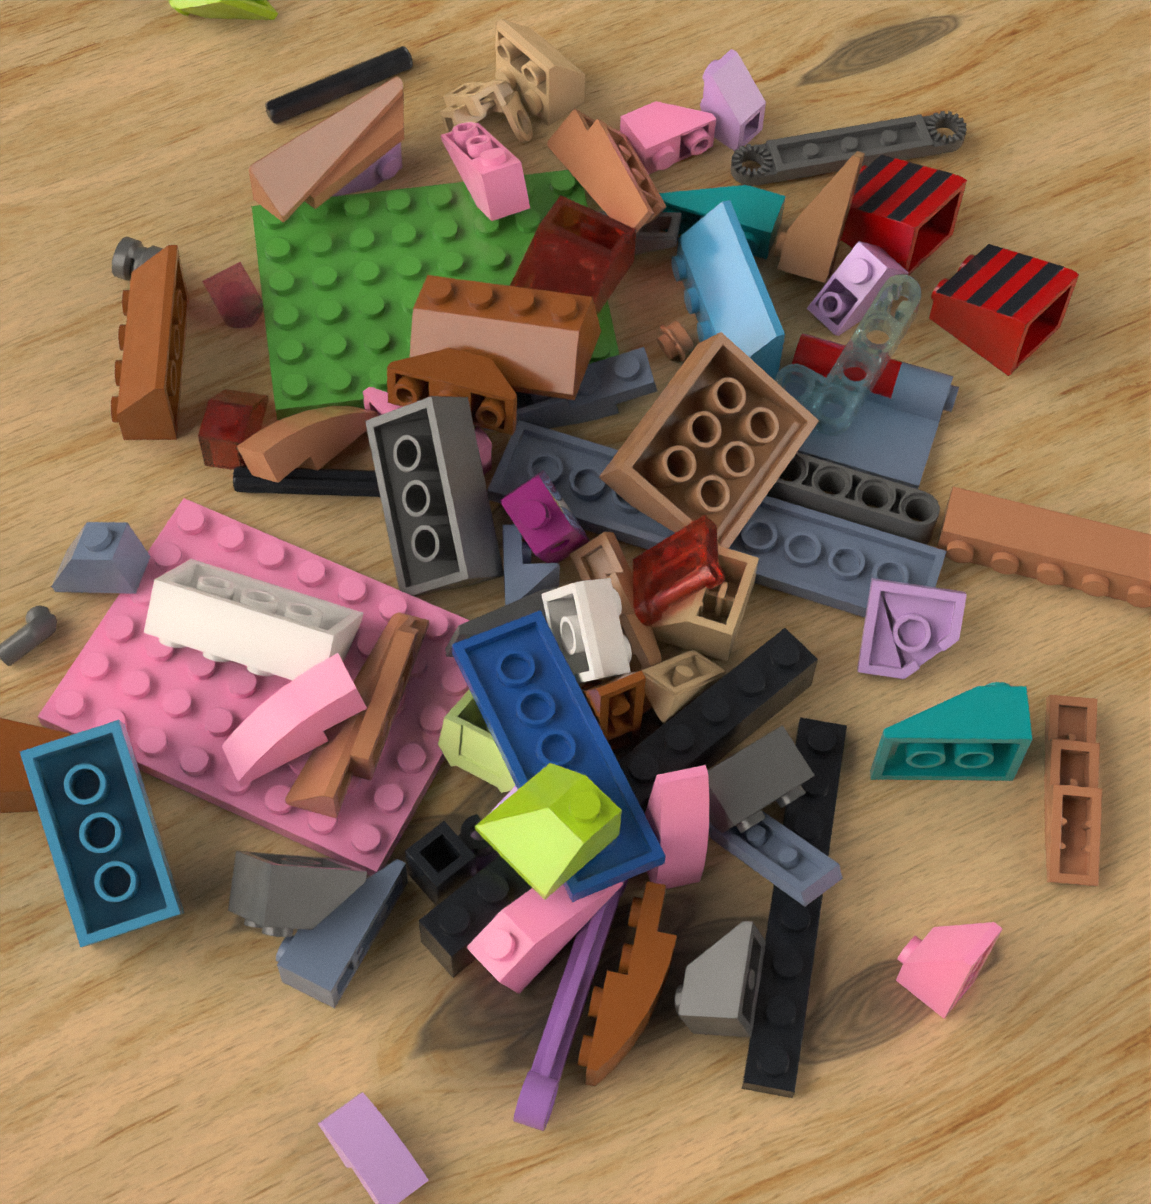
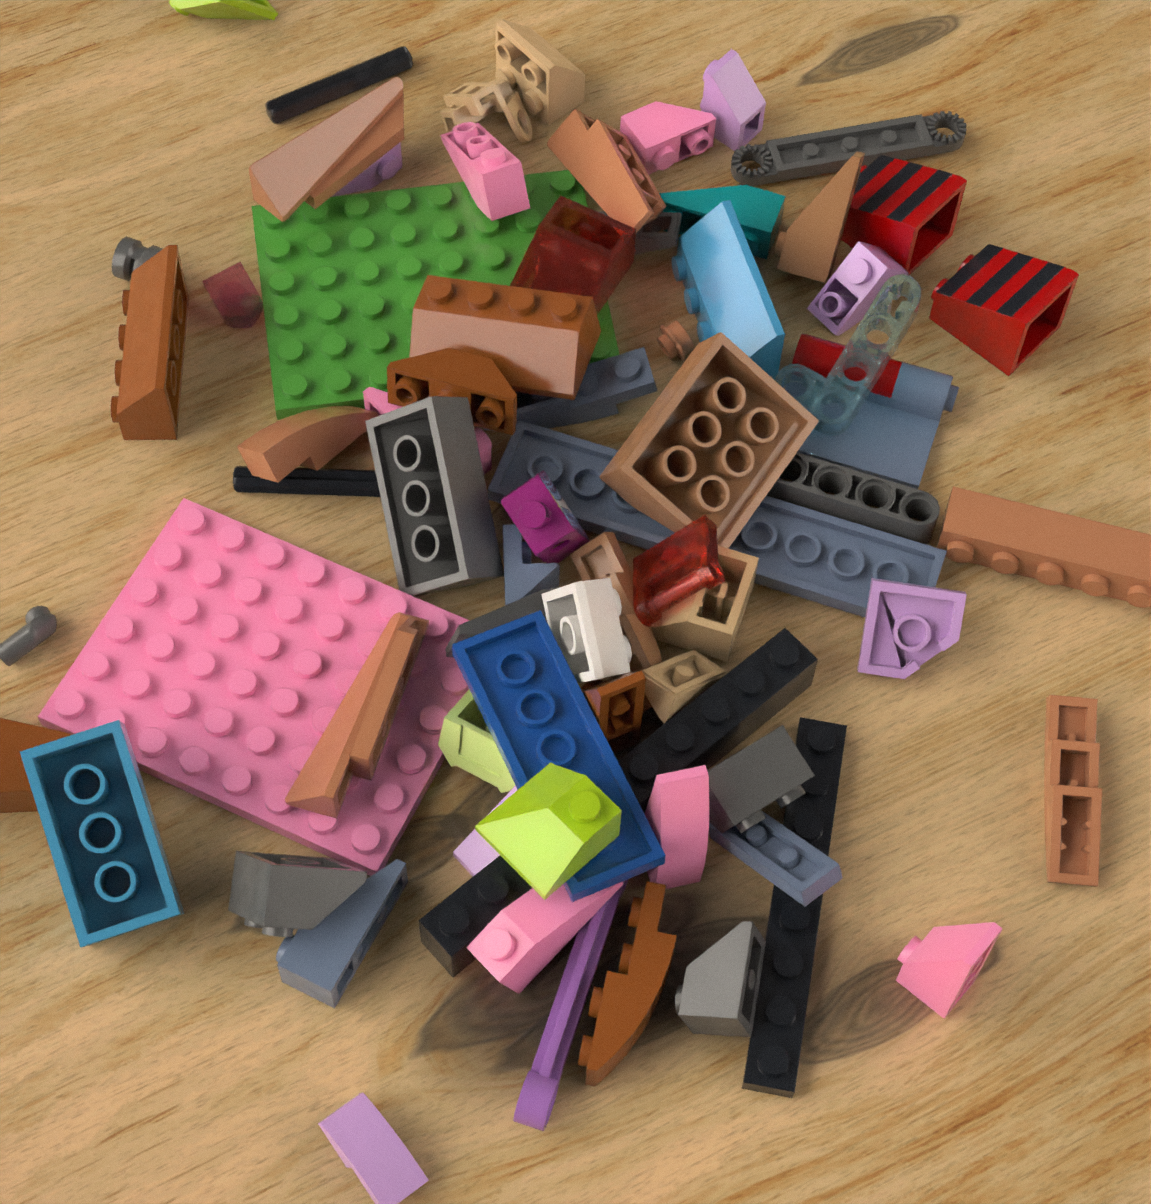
sand blue slope [51,522,151,594] -> none
white slope [144,559,364,681] -> none
clear red slope [198,389,269,470] -> none
bright pink slope [222,653,367,787] -> none
black brick [405,814,495,906] -> none
teal slope [870,682,1033,781] -> none

